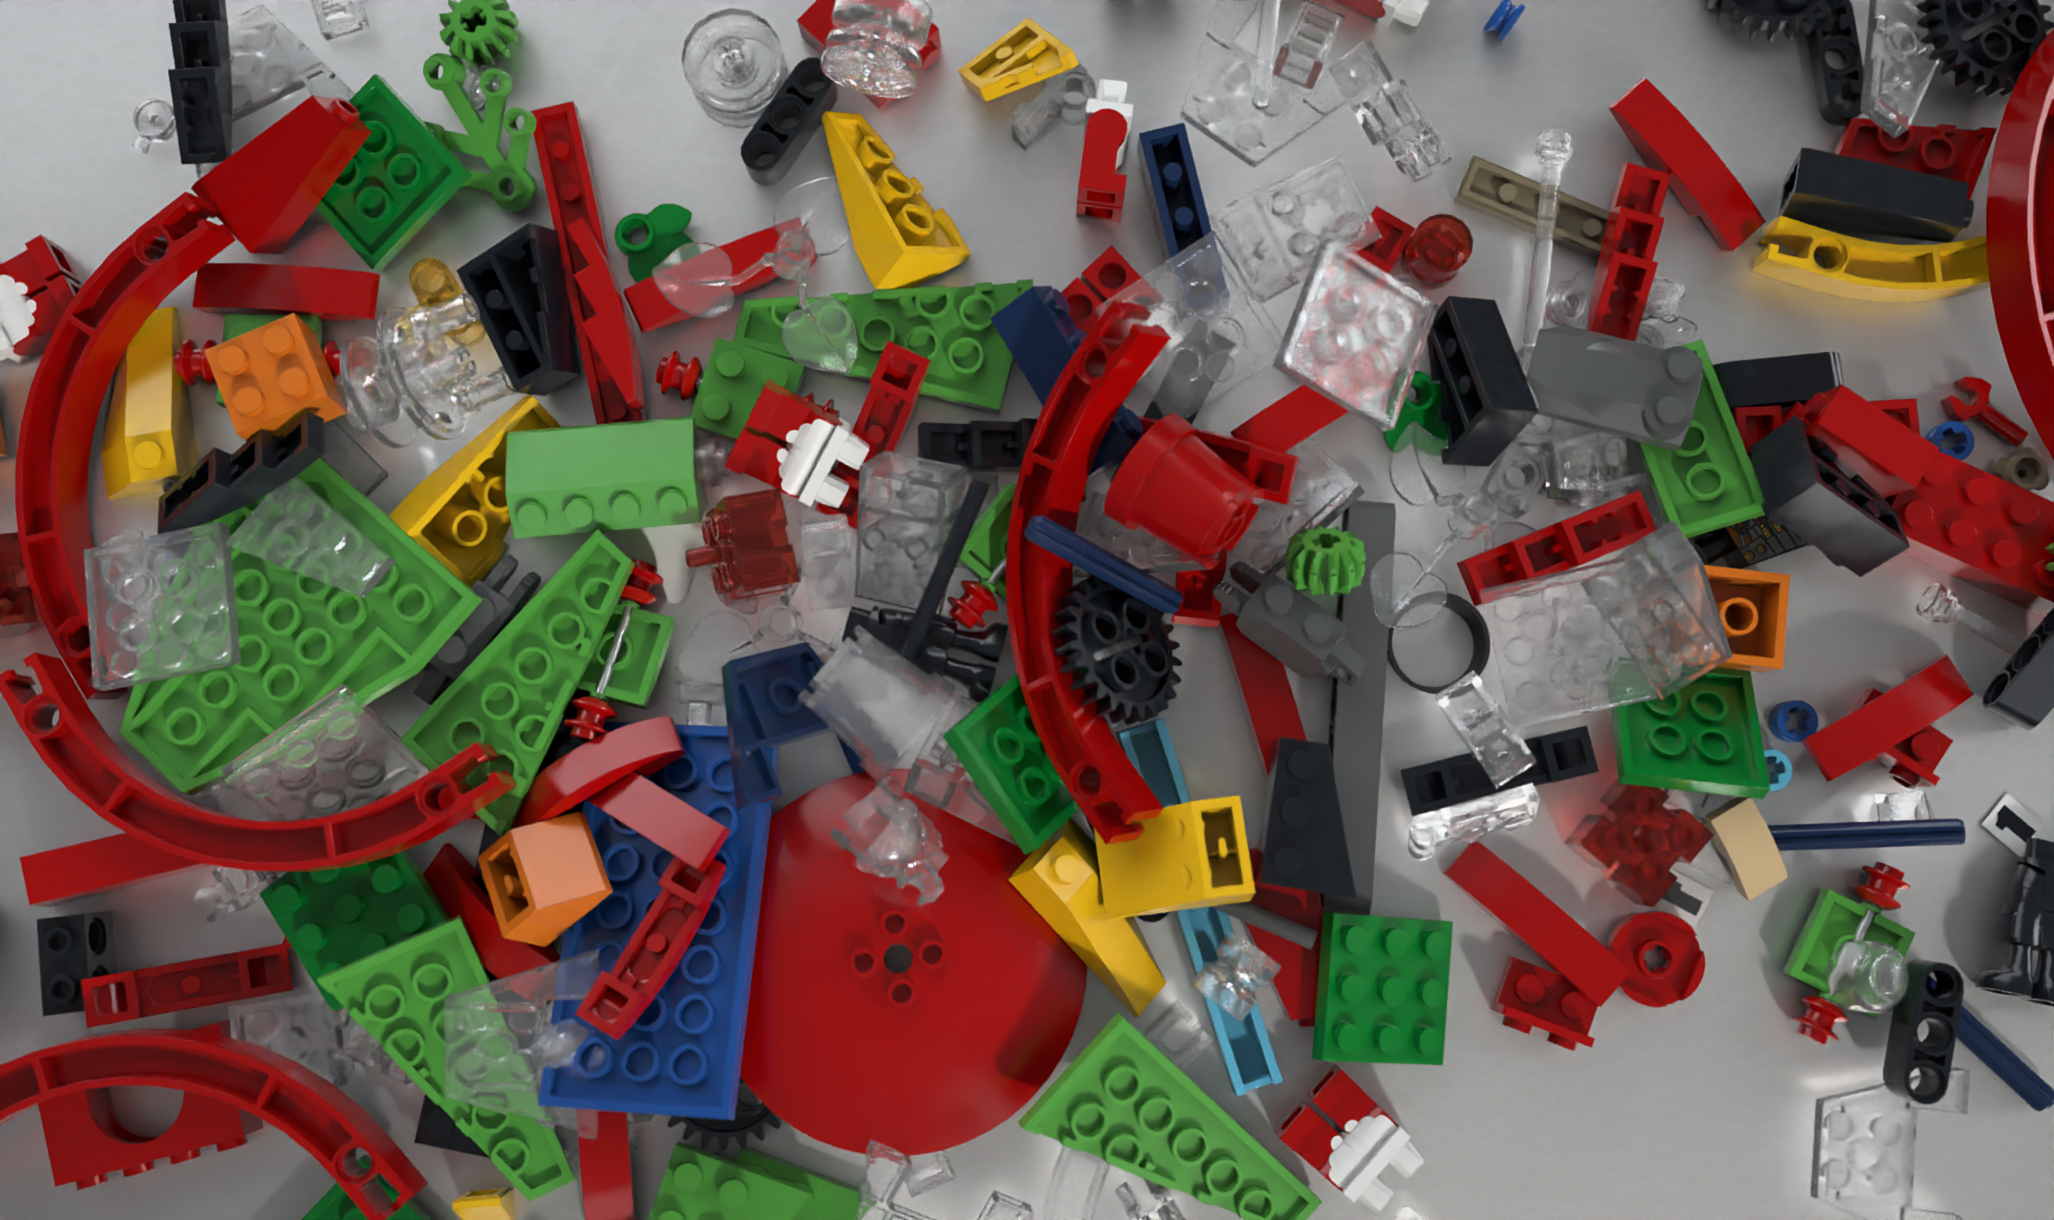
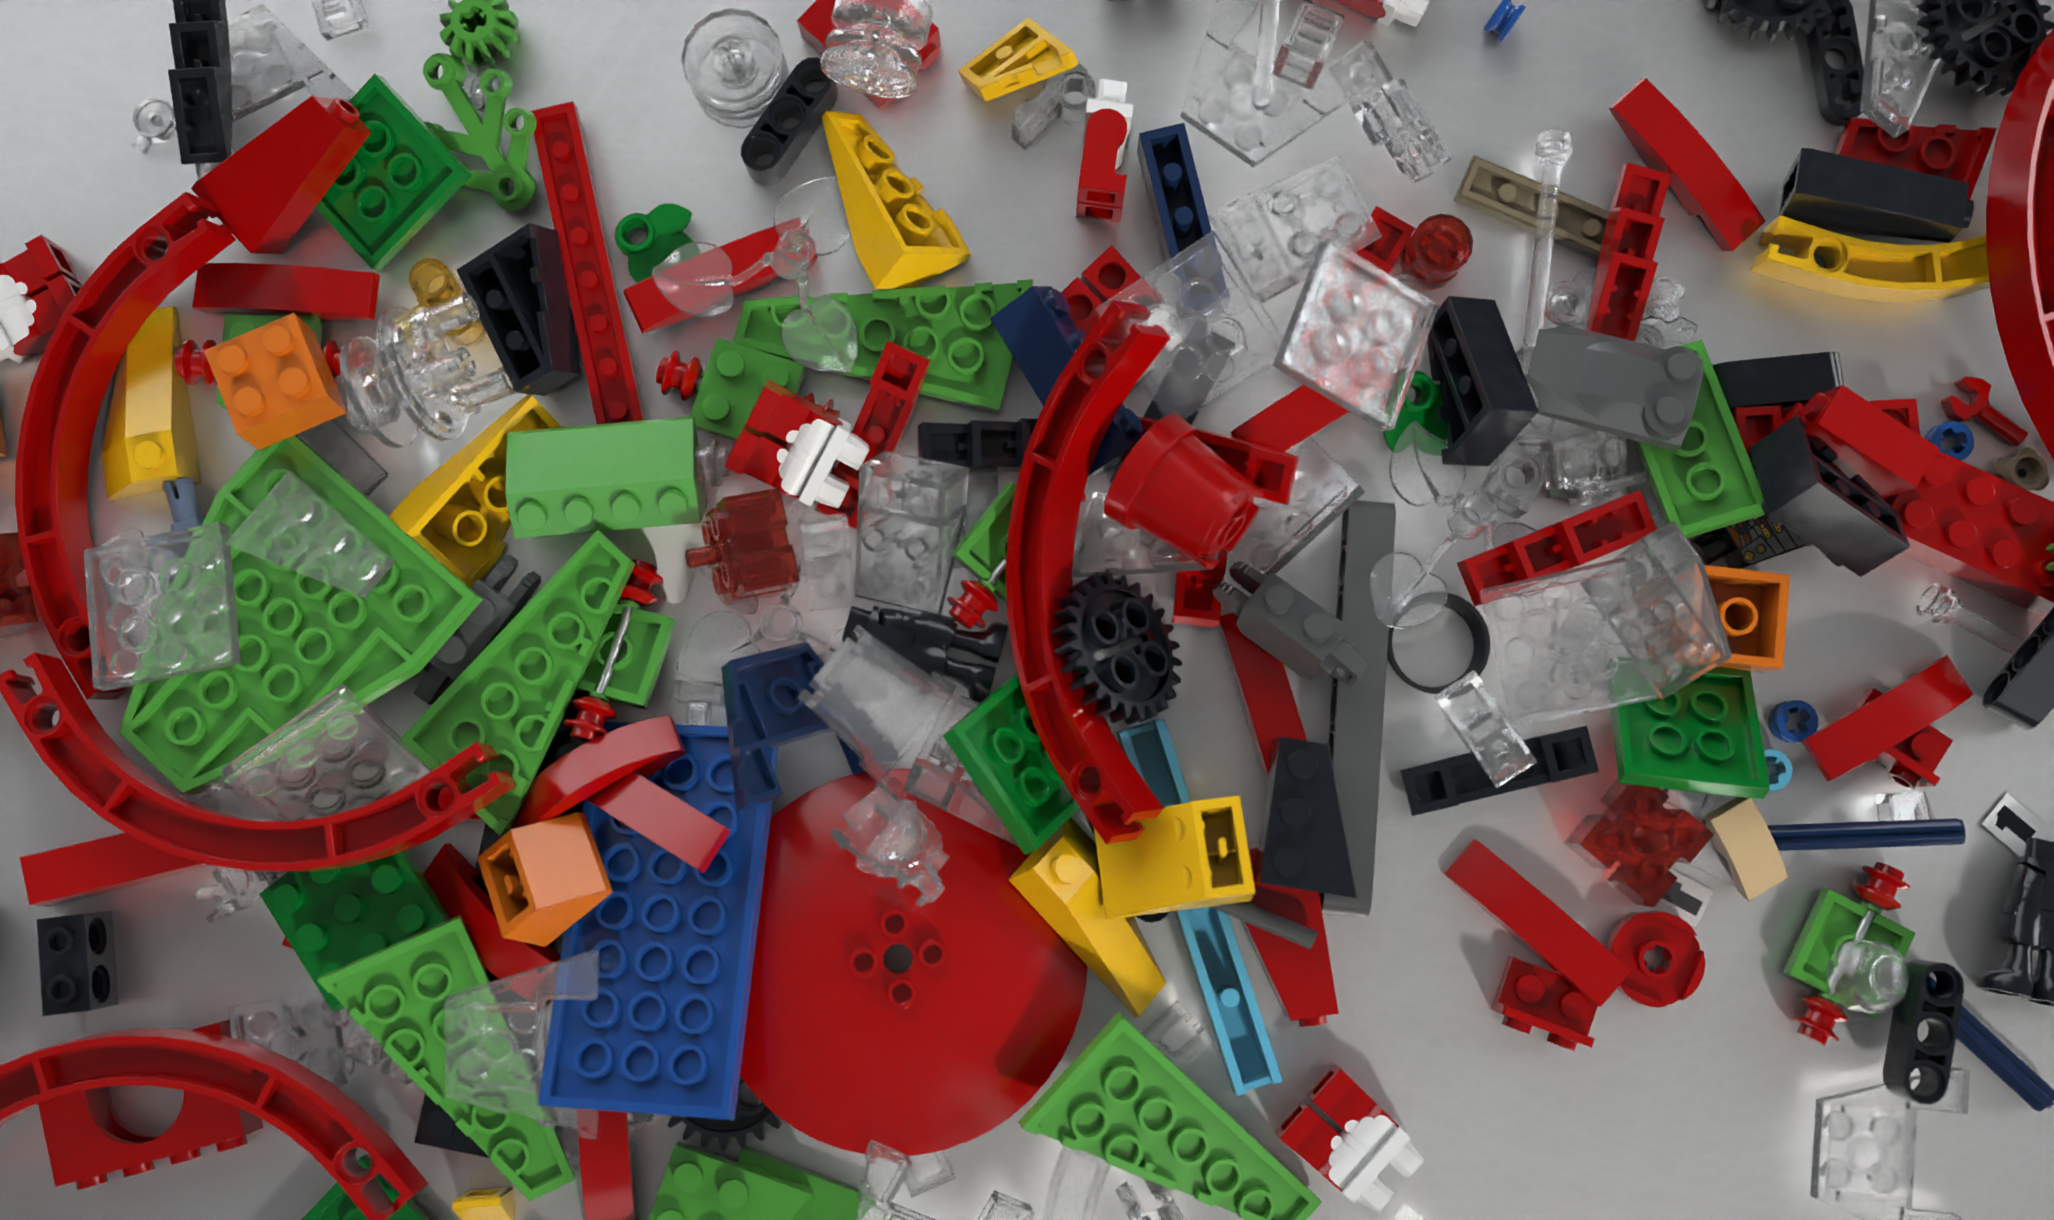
red slope [81,944,293,1028] -> none
black slope [157,411,324,537] -> none
clear hat [530,1019,589,1069] -> none
red slope [566,217,645,412] -> none
red slope [575,856,726,1040] -> none
black bar [898,478,991,660] -> none
dark blue axle [1025,516,1183,614] -> none
clear wheel [1190,929,1282,1023] -> none
bright green gear [1284,525,1366,598] -> none
green plate [1312,912,1453,1065] -> none
clear plate [1408,783,1540,860] -> none

